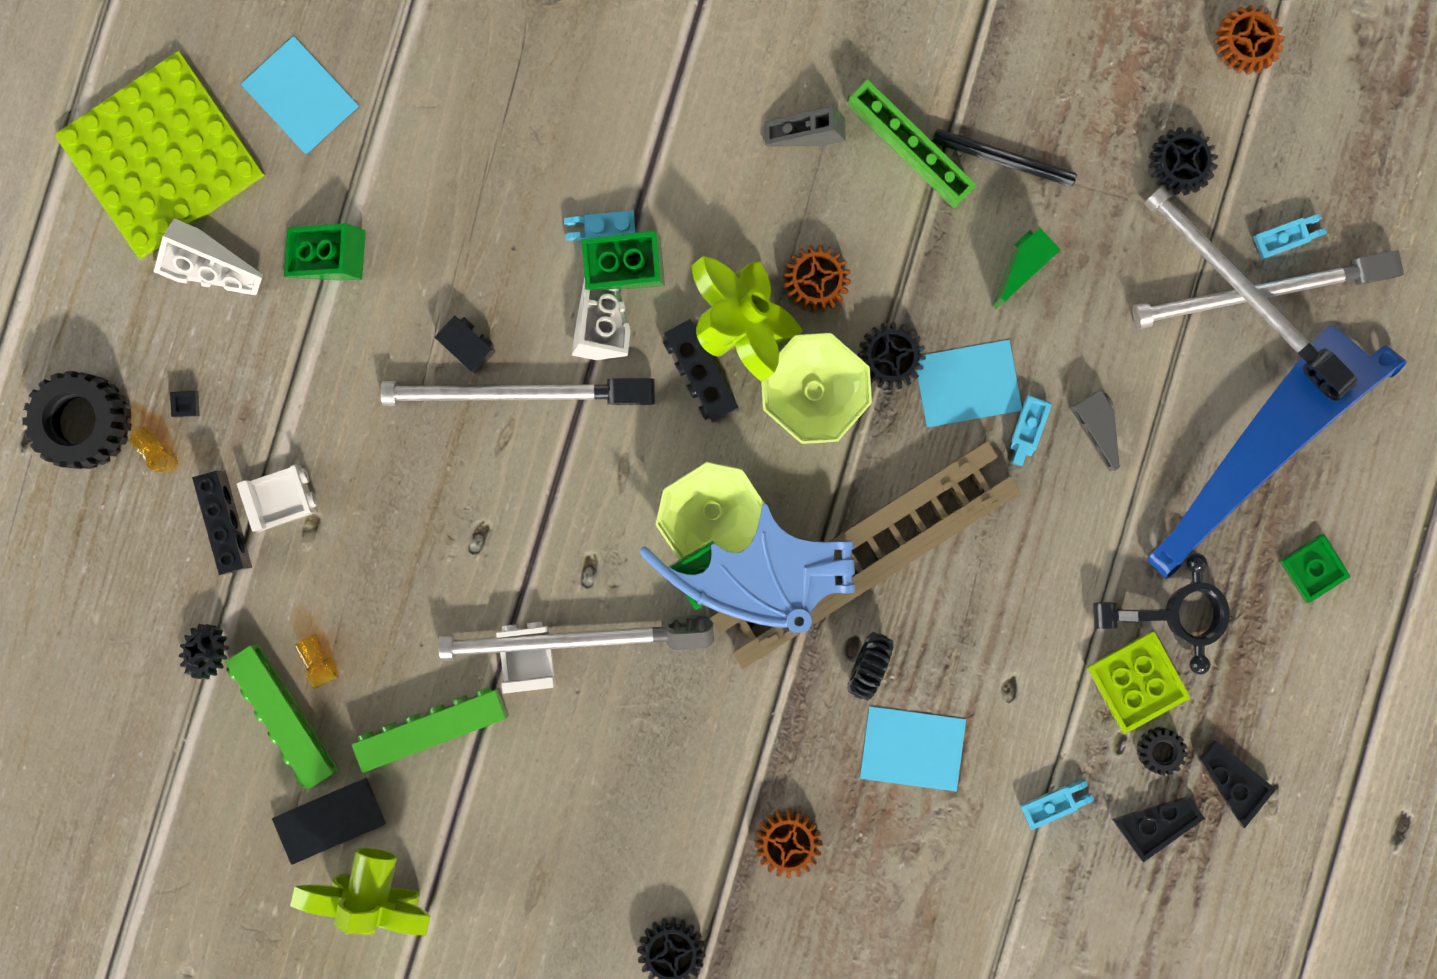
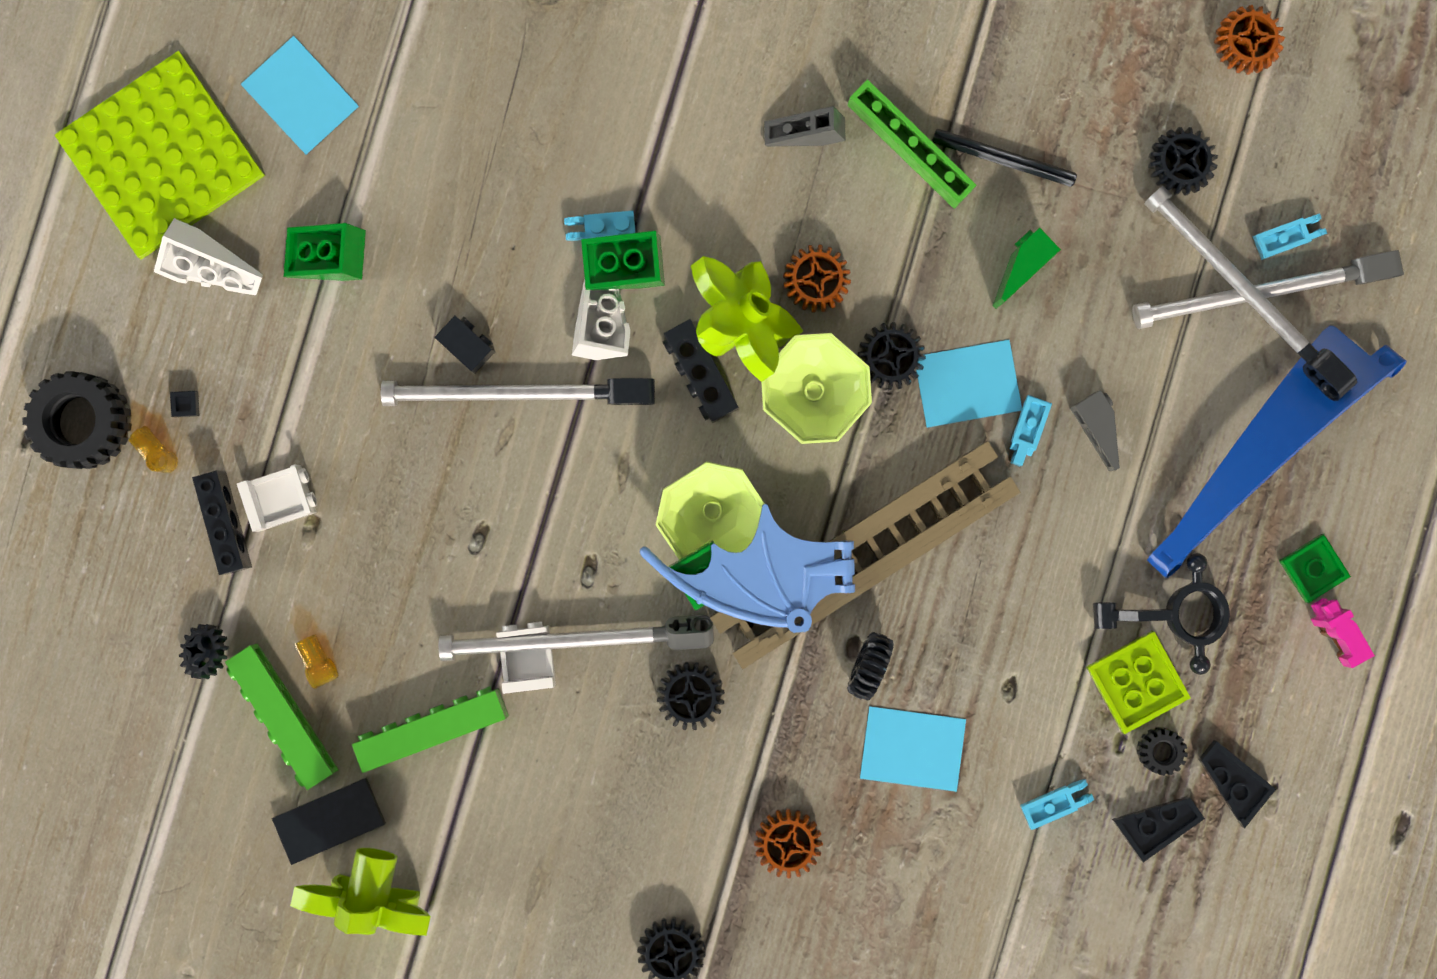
none -> black gear [657,661,725,730]
none -> dark pink hips [1311,598,1375,668]

